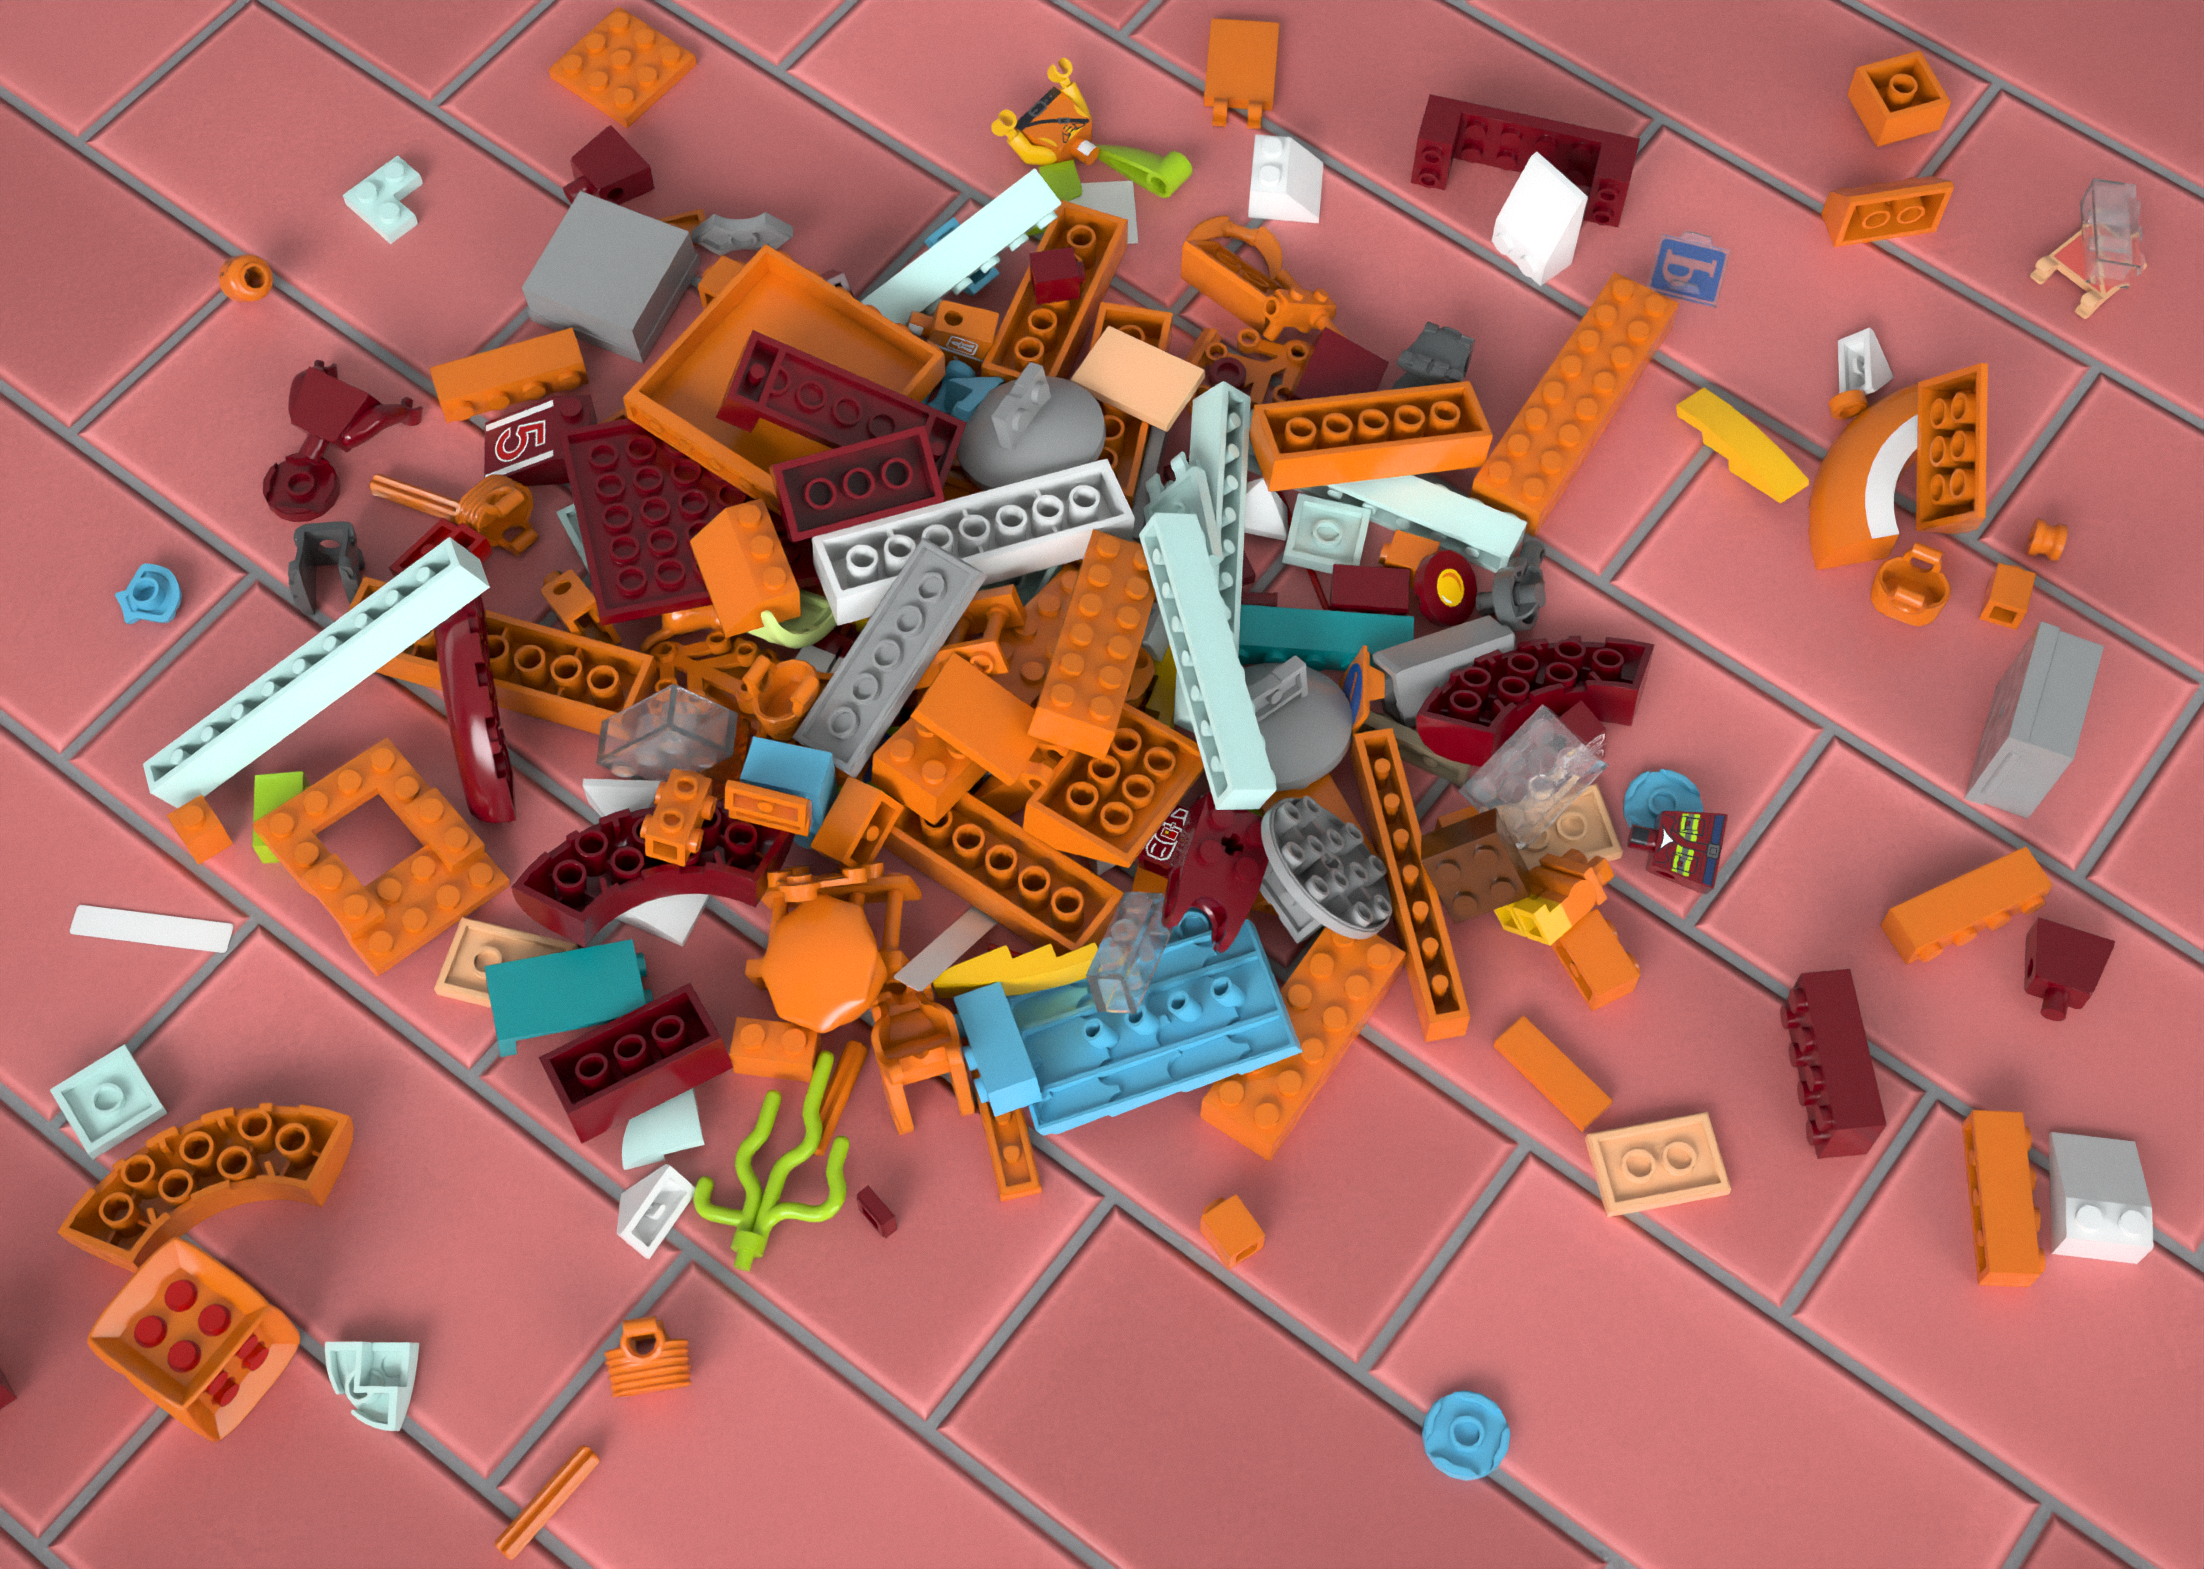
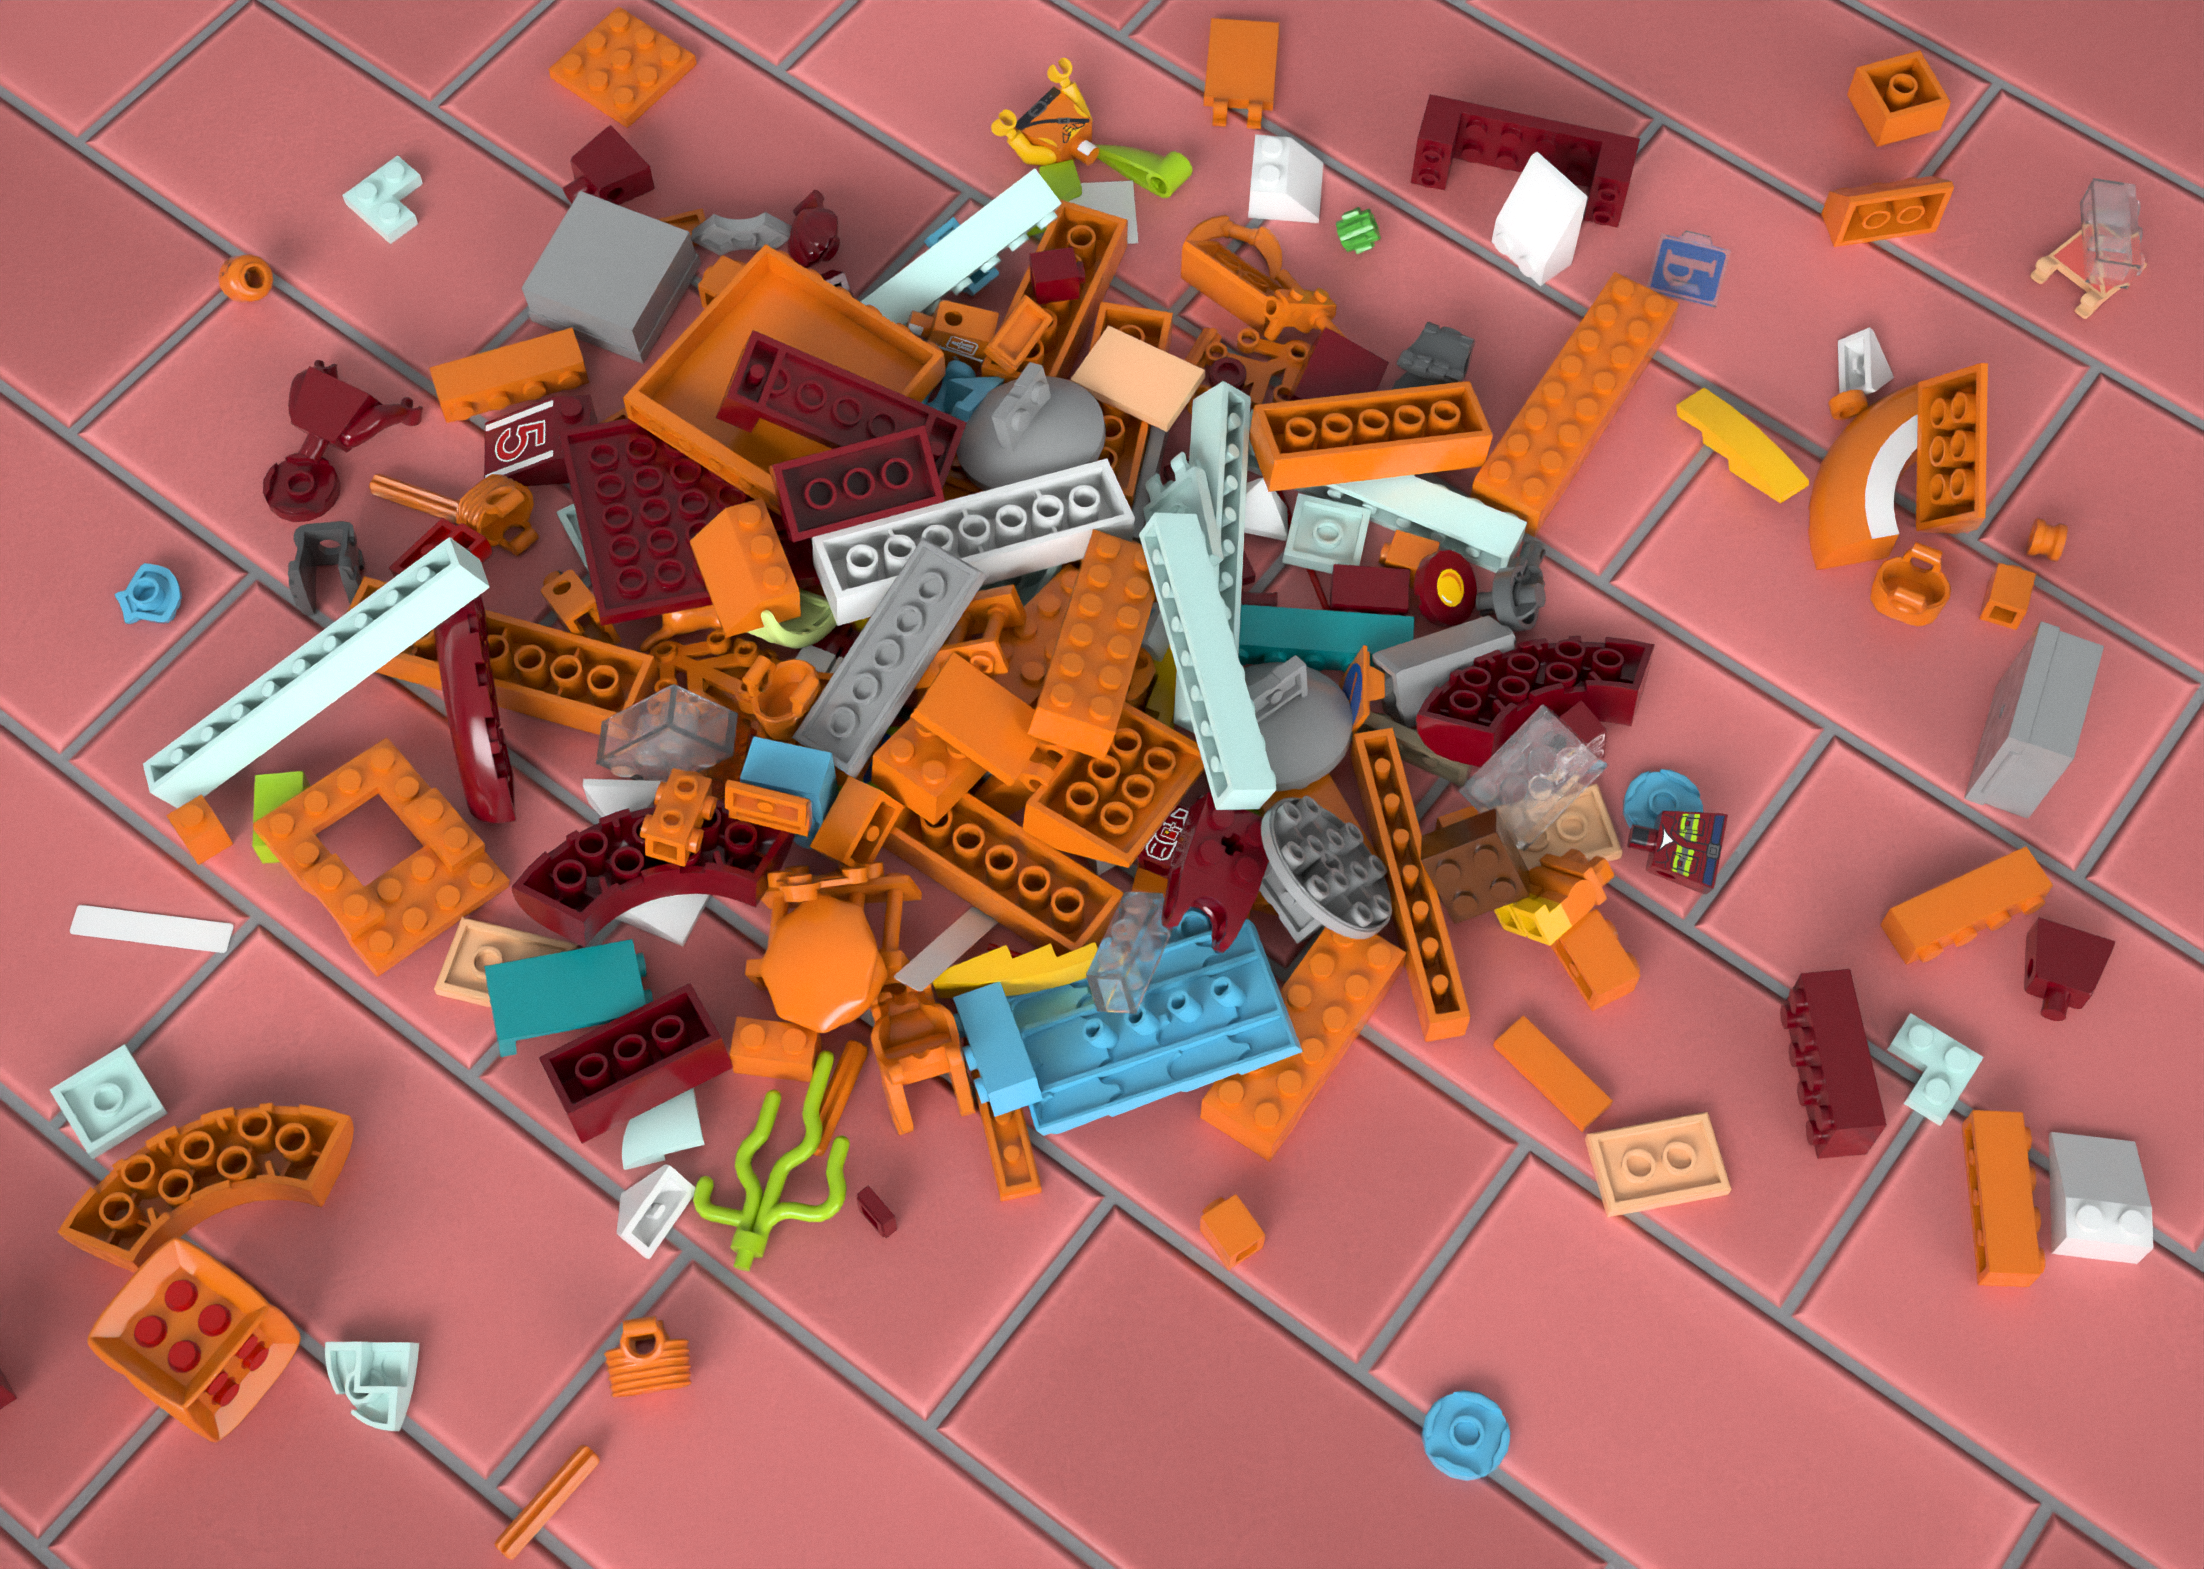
none -> dark red animal [788,190,840,268]
none -> orange tile [982,295,1054,375]
none -> bright green gear [1336,207,1381,254]
none -> light aqua plate [1887,1013,1983,1126]

